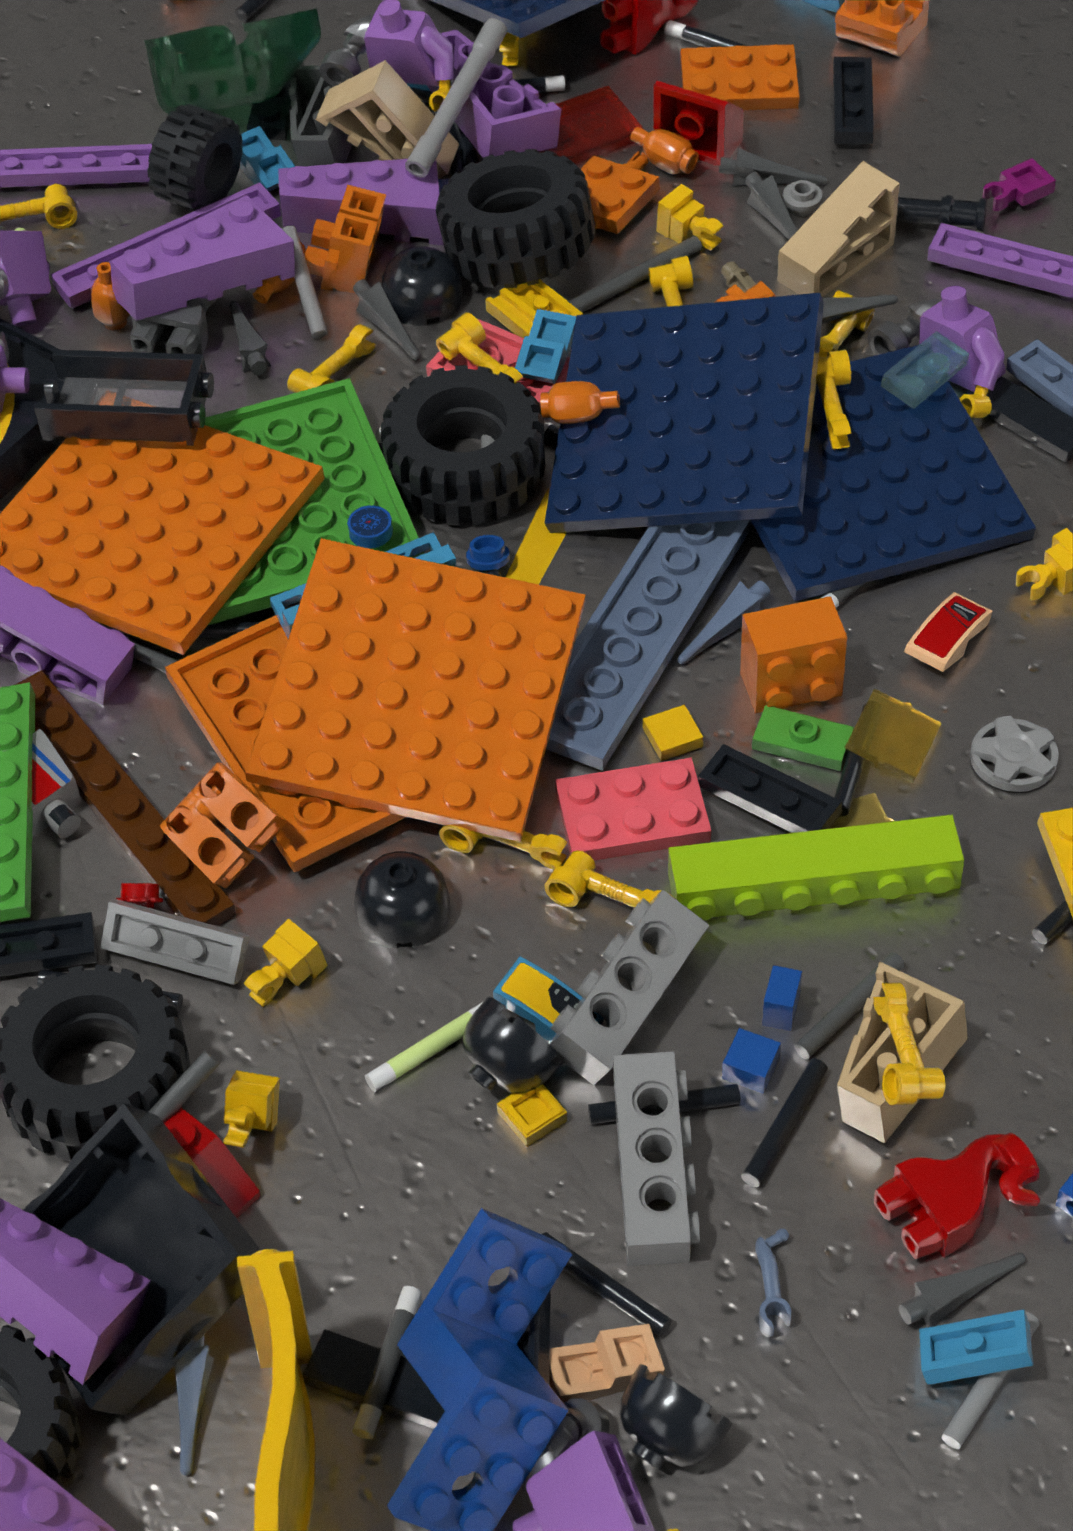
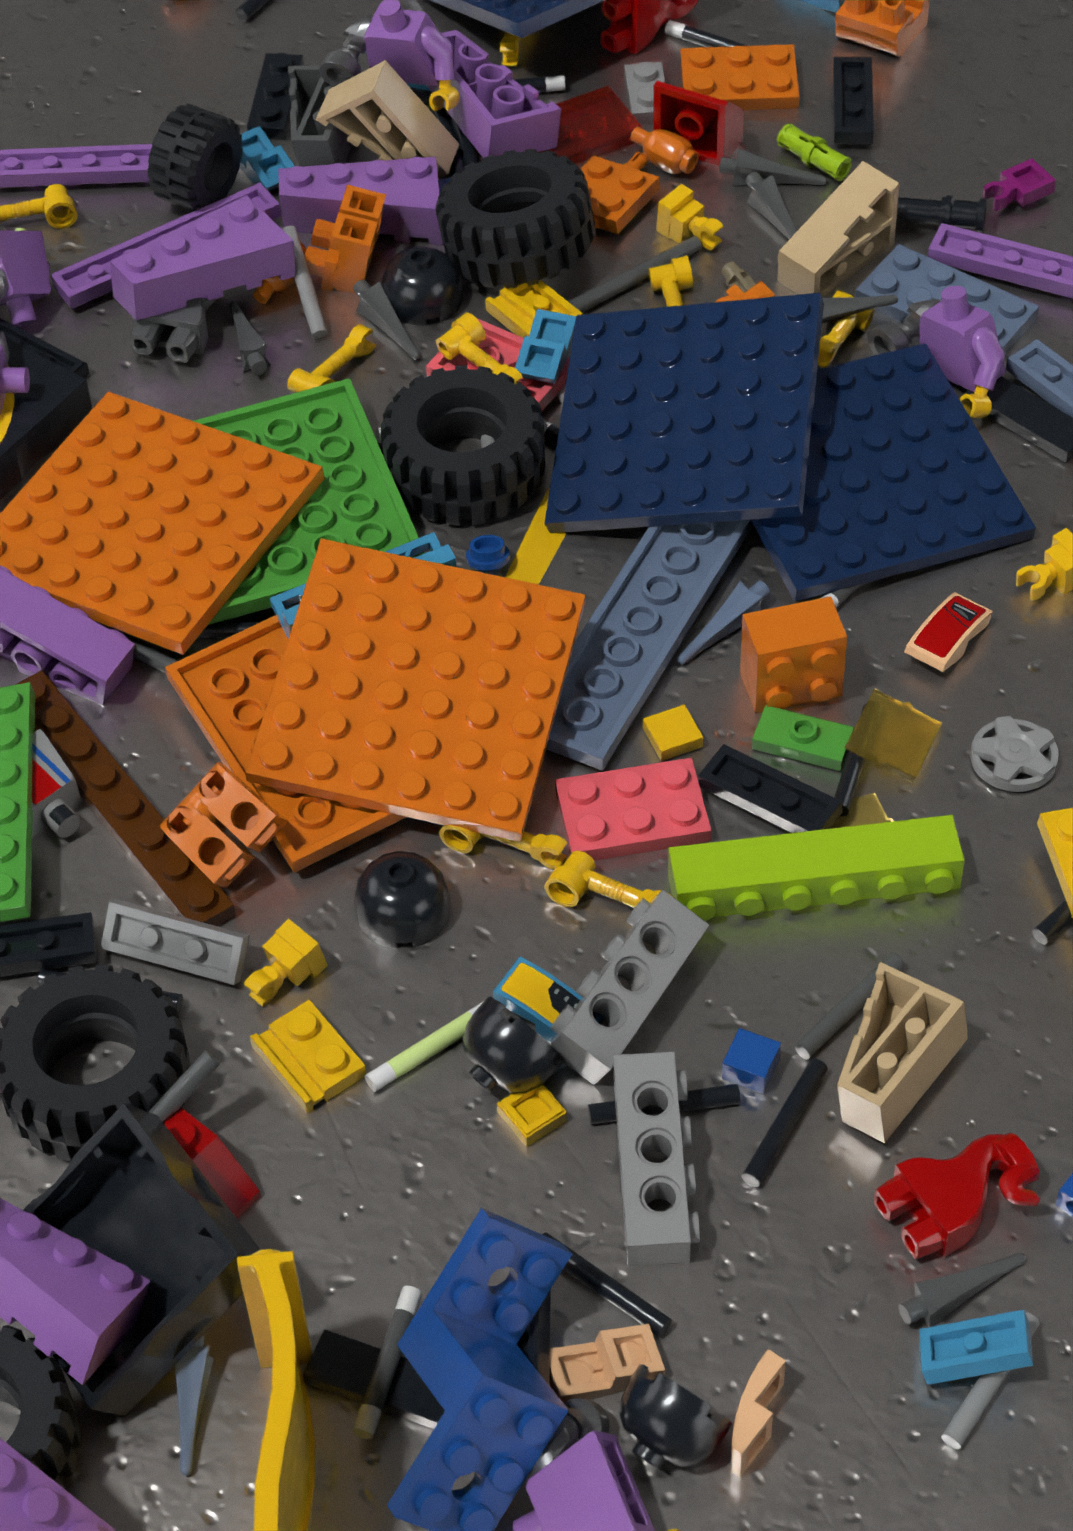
black door [34,349,214,446] -> none
orange plant [91,262,130,330] -> none
red plate [116,883,163,909] -> none
clear green windscreen [144,8,321,114] -> none
yellow piece [223,1070,280,1148] -> none
tile [347,505,393,548] -> none
light grey piece [405,18,507,178] -> none
orange plant [540,381,620,424] -> none
sand blue piece [755,1229,791,1337] -> none
blue piece [762,965,802,1032] -> none
light grey plate [782,180,822,217] -> none
yellow brick [816,350,851,449] -> none
yellow brick [873,983,945,1105] -> none
clear light blue plate [881,331,969,409] -> none
none -> yellow plate [250,1000,366,1114]
none -> light grey plate [624,62,665,126]
none -> light nougat slope [731,1349,786,1477]
none -> lime pin [777,123,852,181]
none -> sand blue plate [855,244,1039,355]

